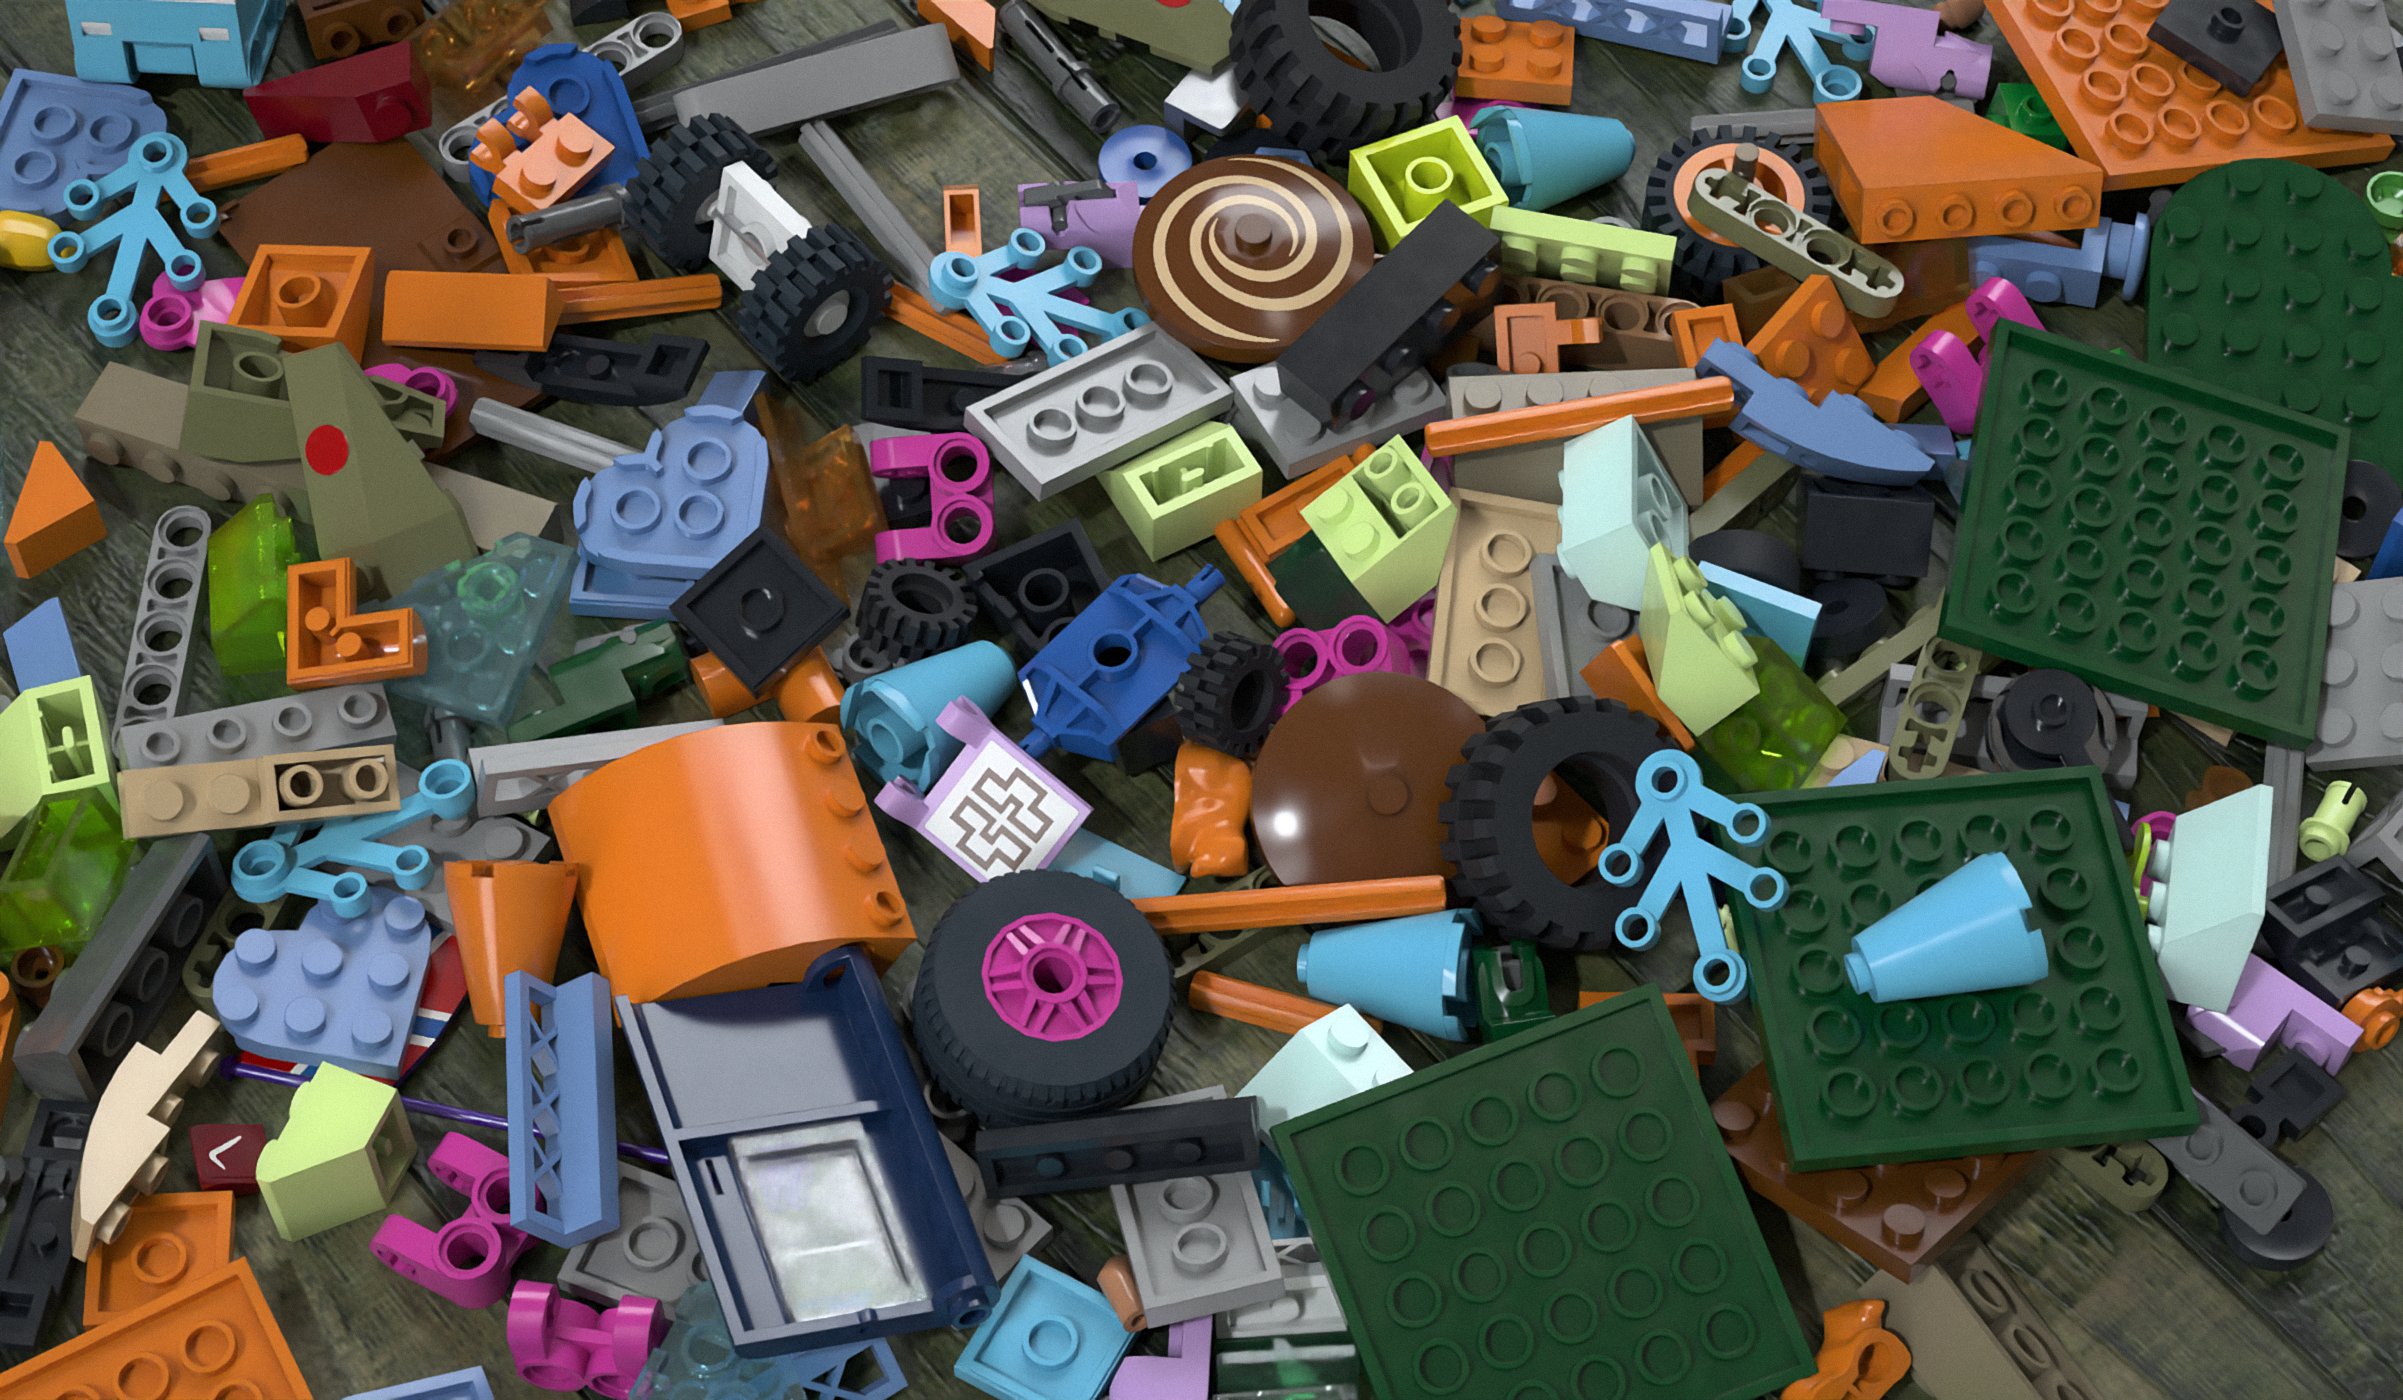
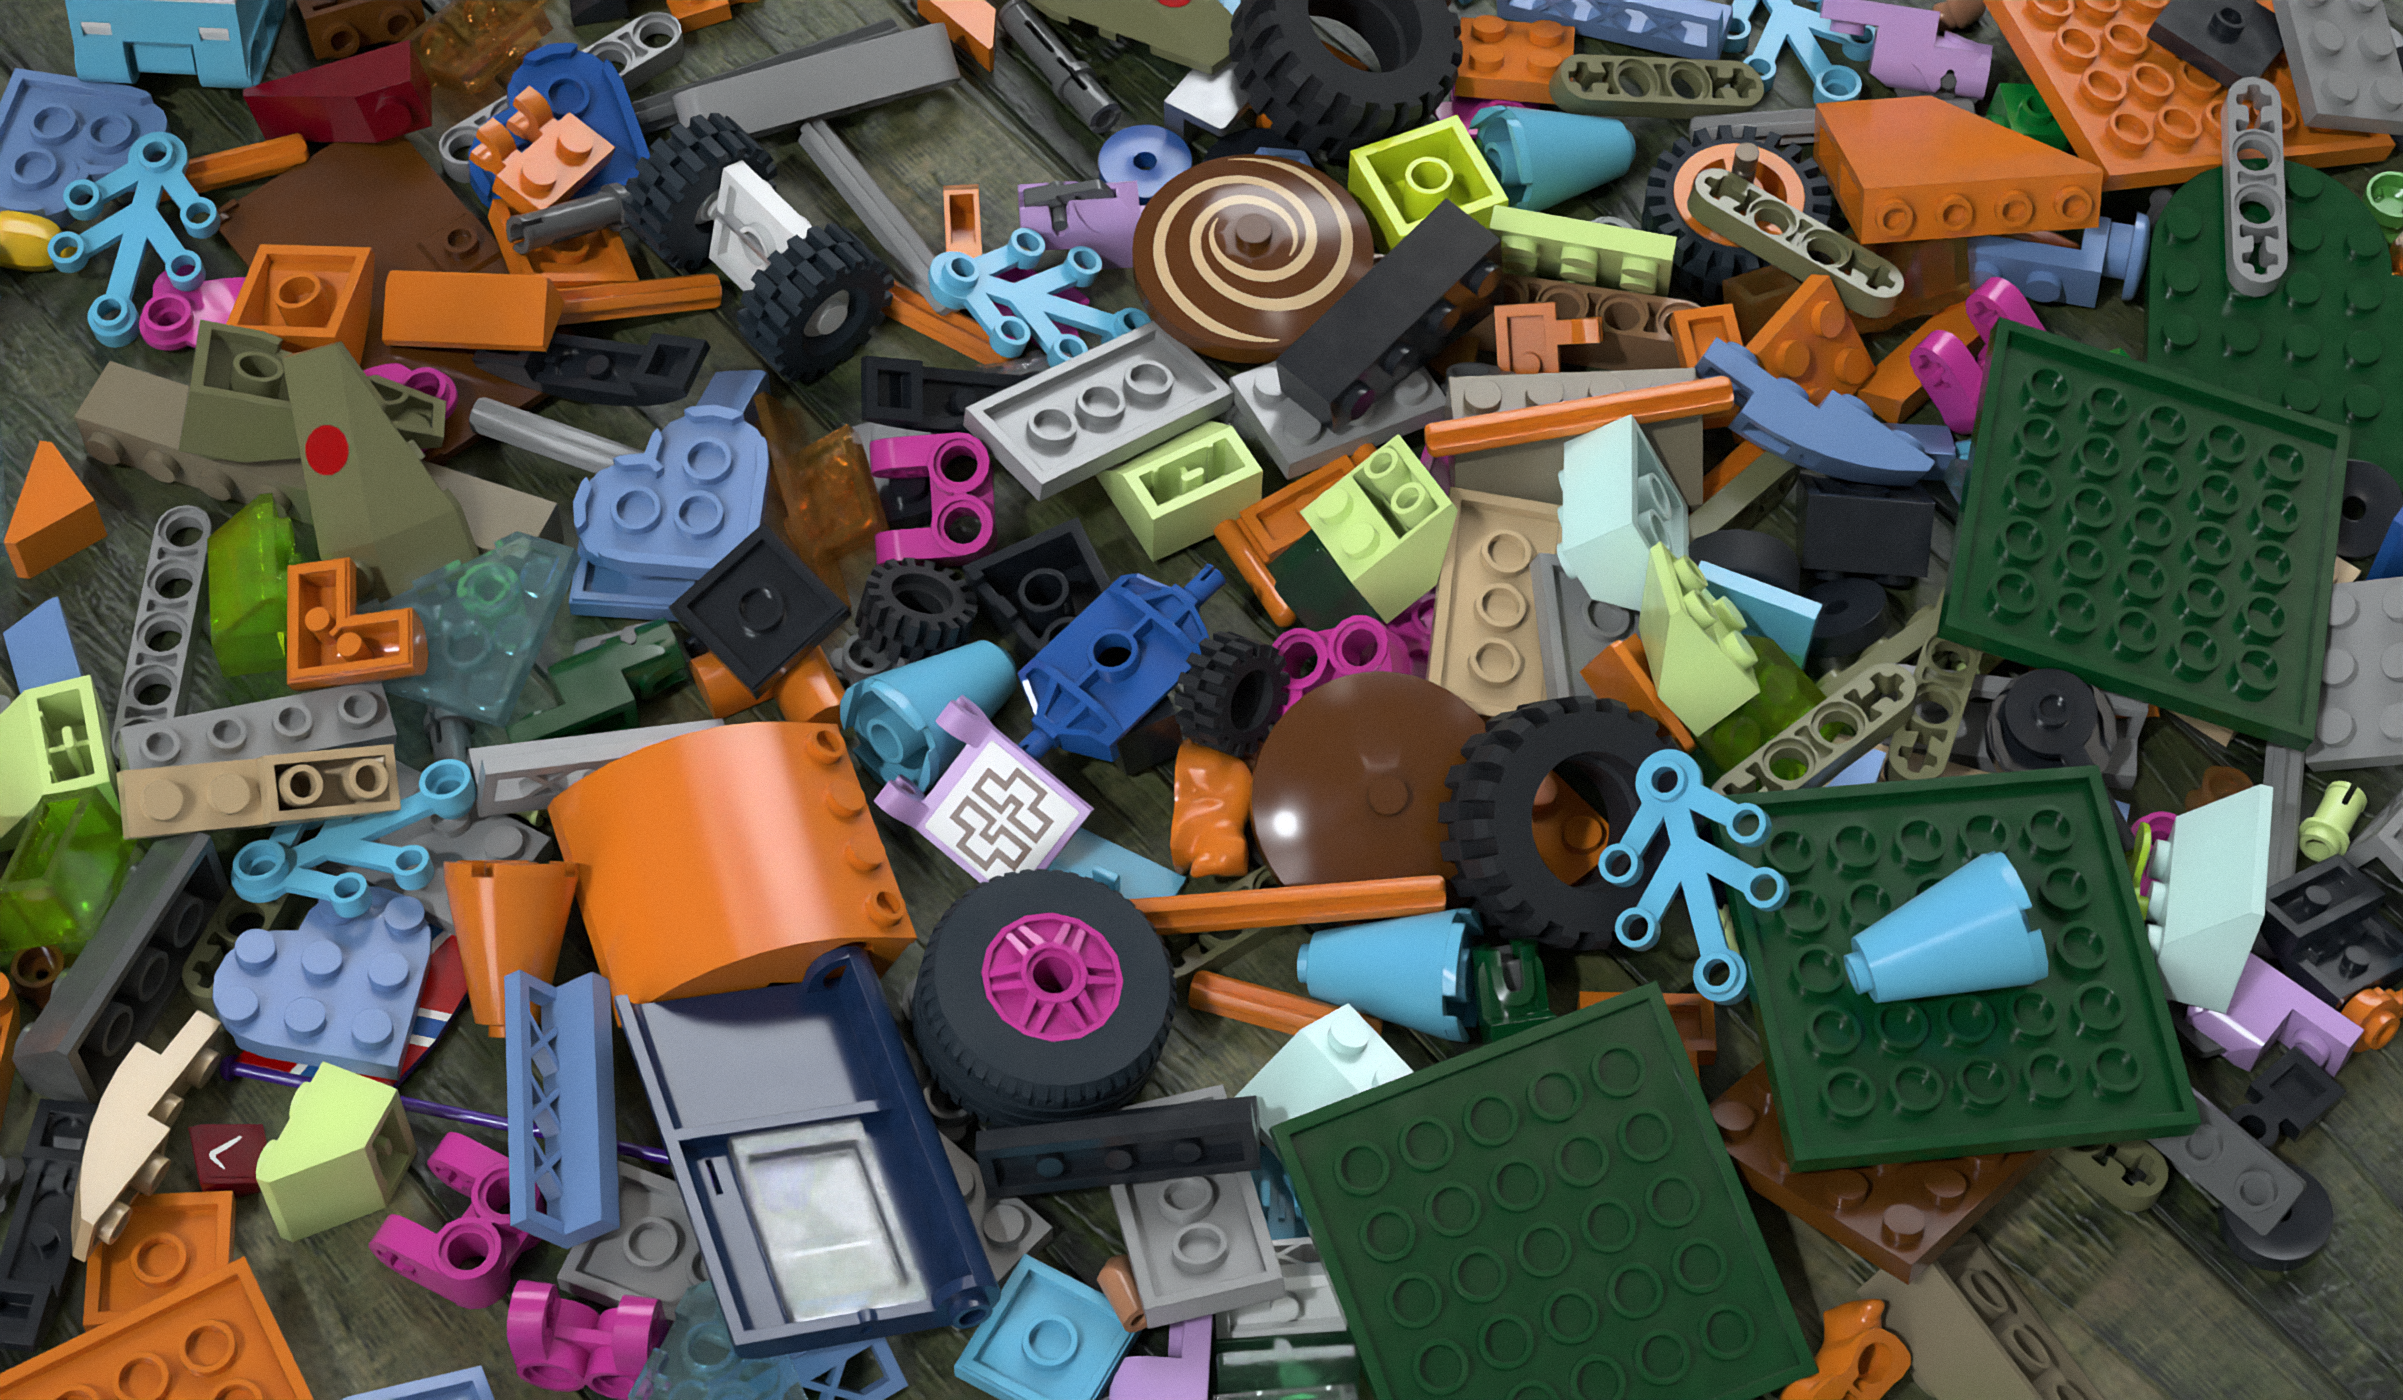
none -> olive beam [1549,54,1764,119]
none -> olive beam [1711,663,1917,795]
none -> light grey beam [2221,77,2288,297]

